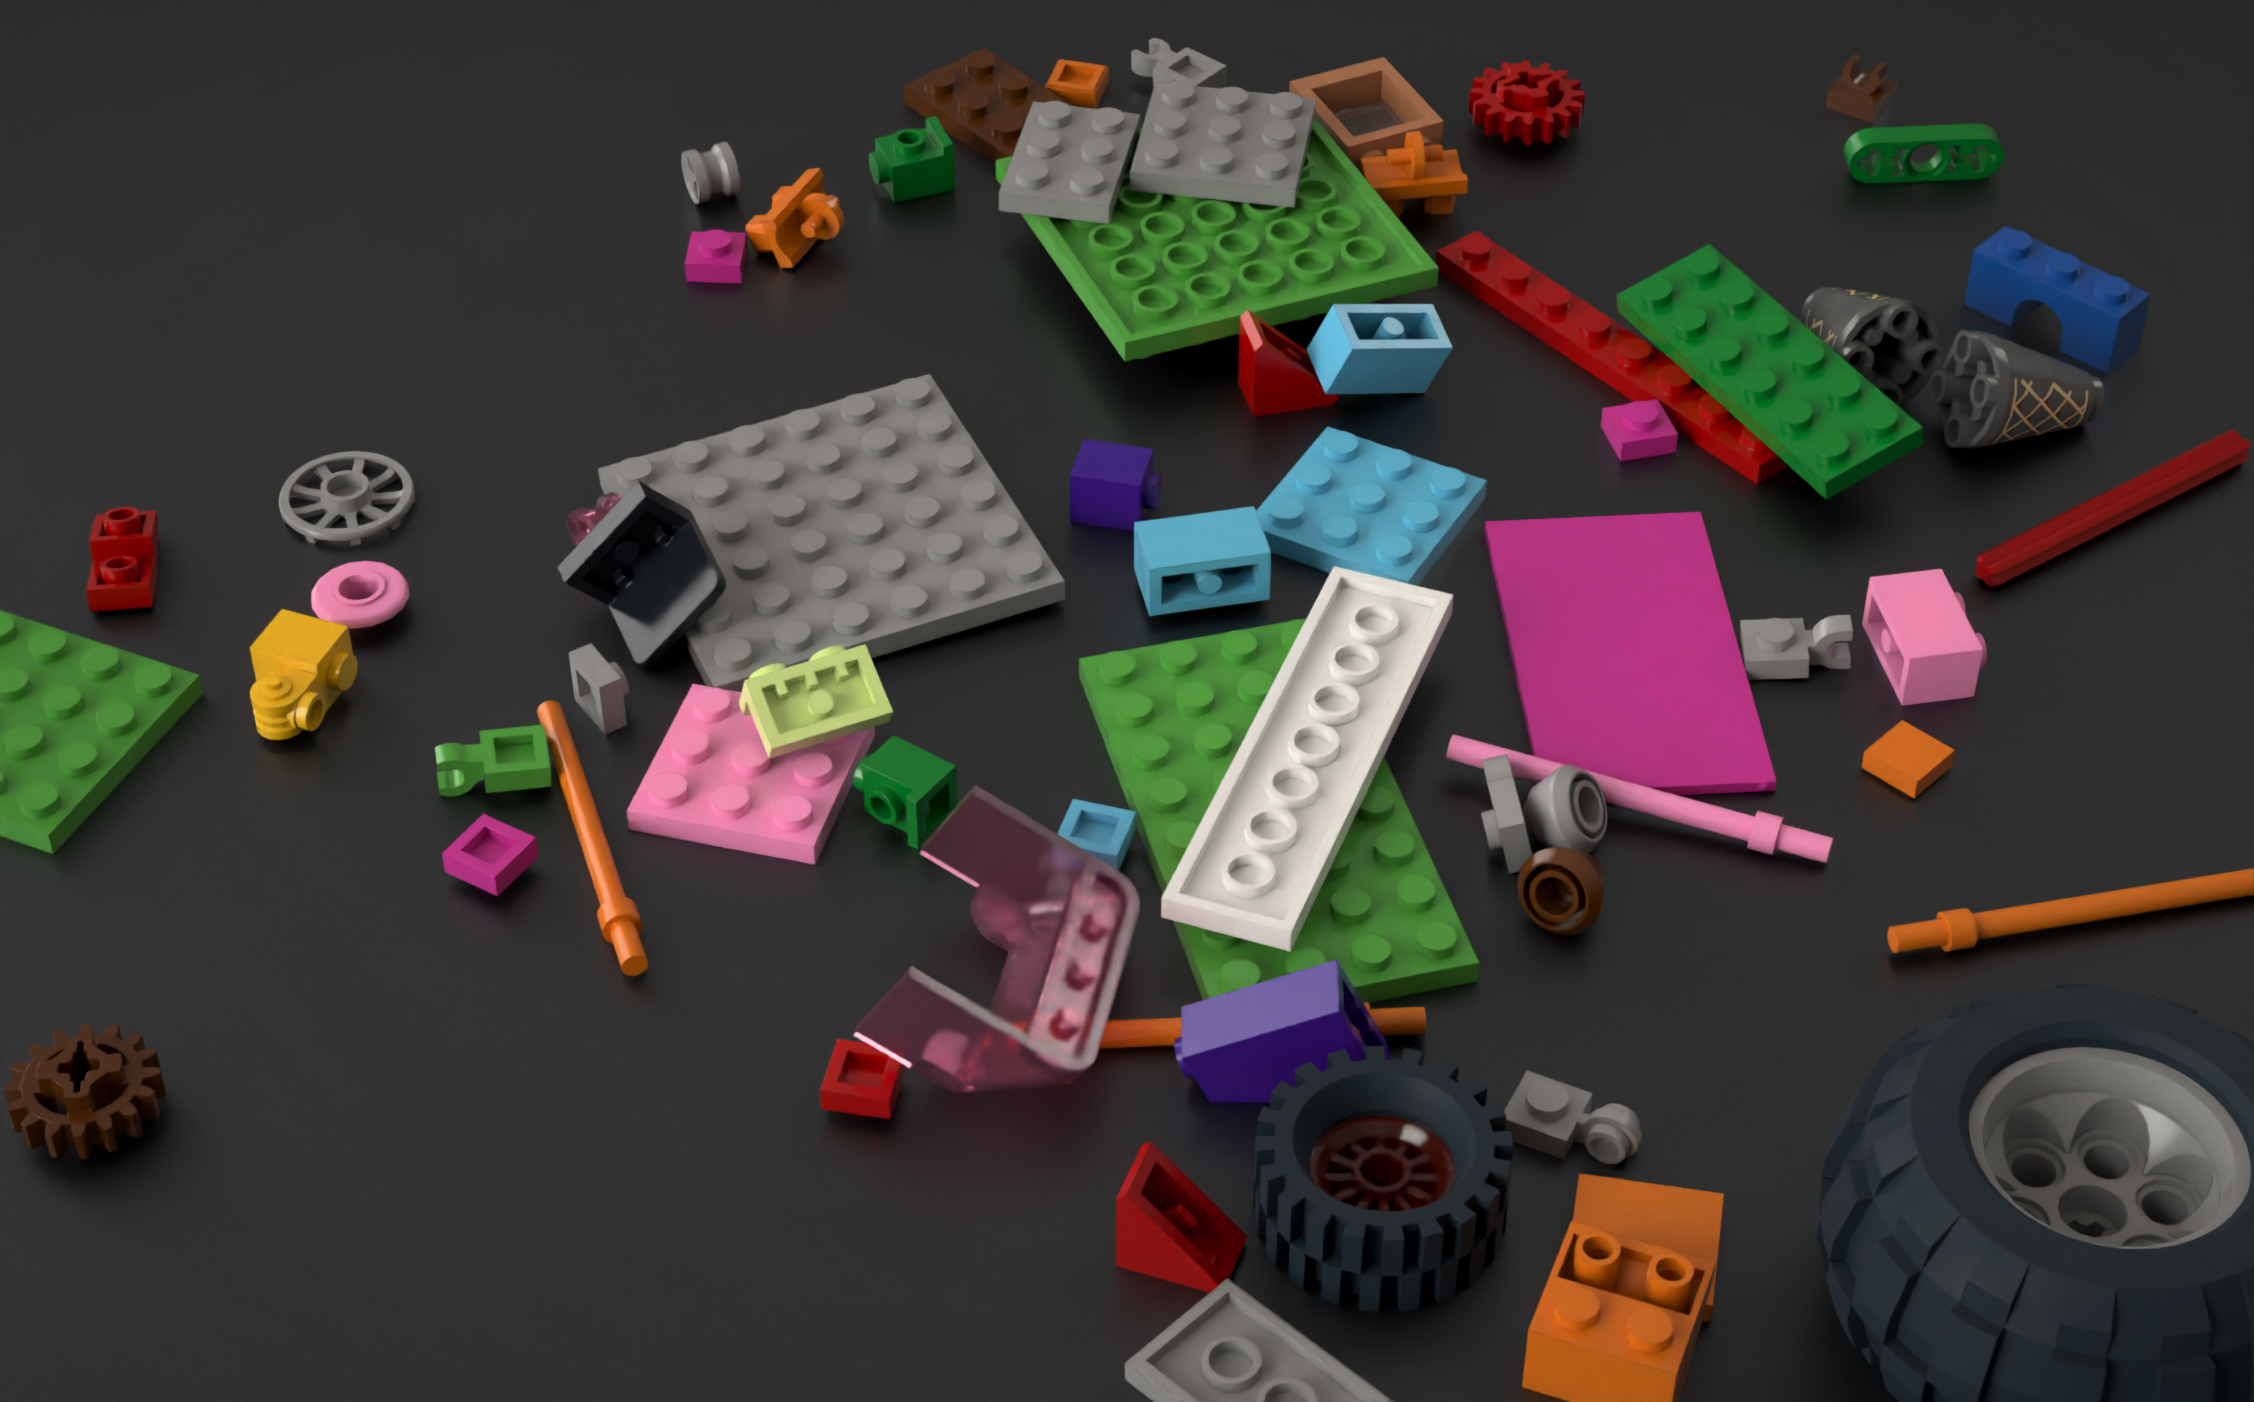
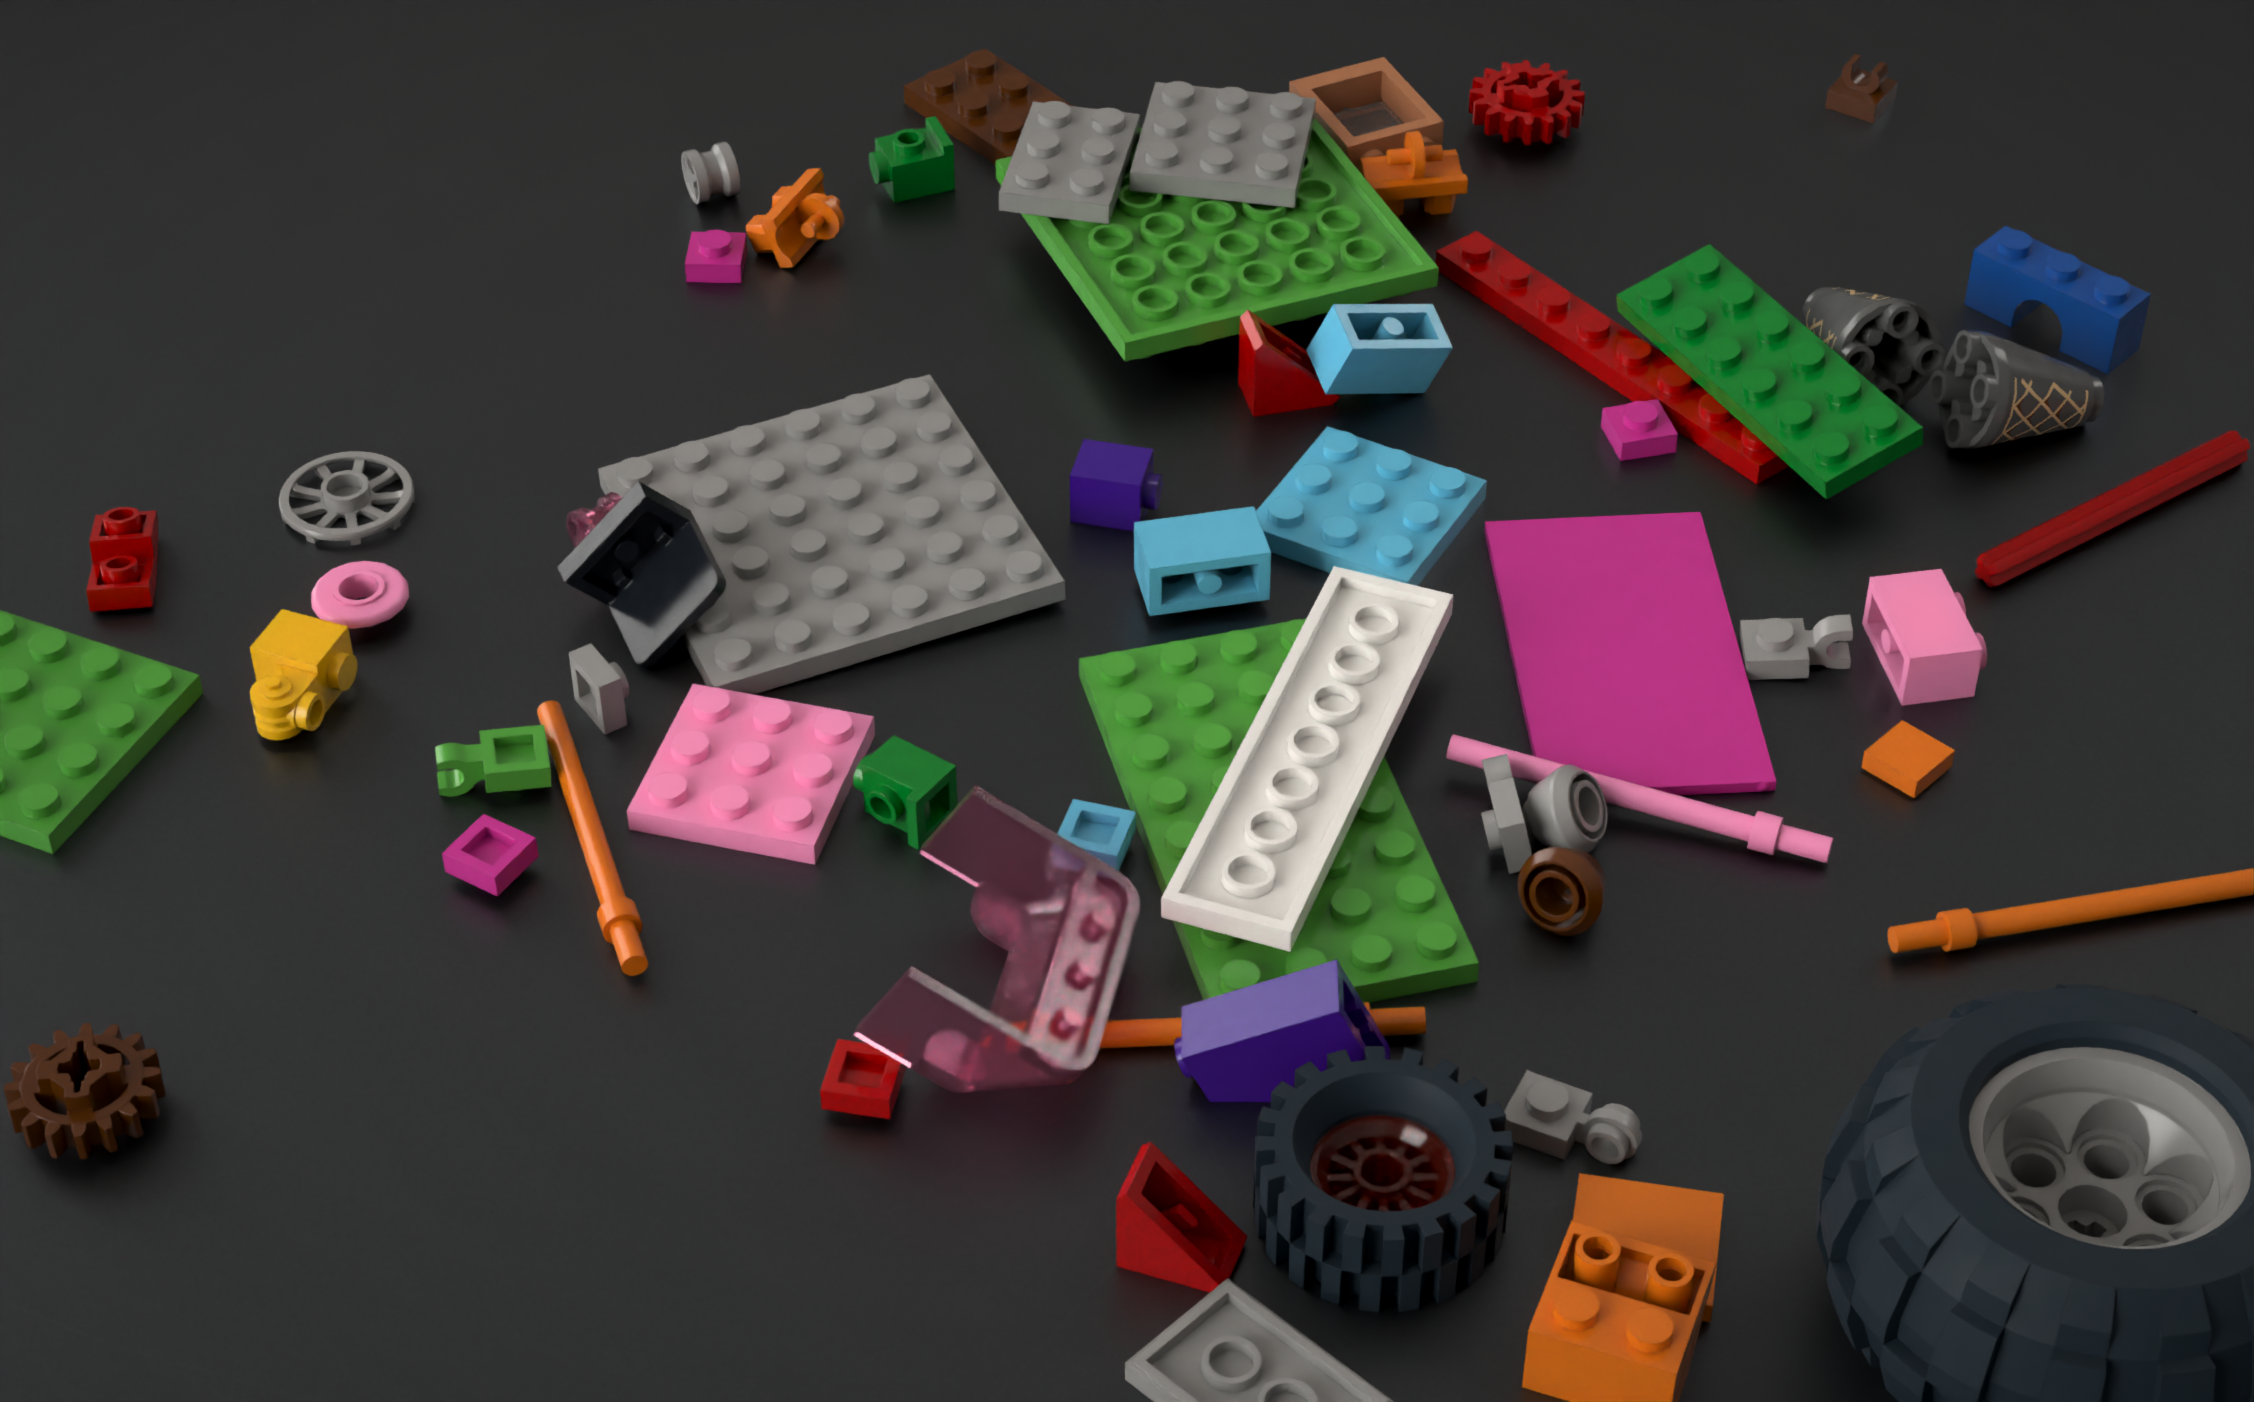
yellowish green bracket [739,644,893,759] -> none
orange tile [1045,59,1109,109] -> none
light grey plate [1131,38,1227,88] -> none
green beam [1844,123,2004,183] -> none

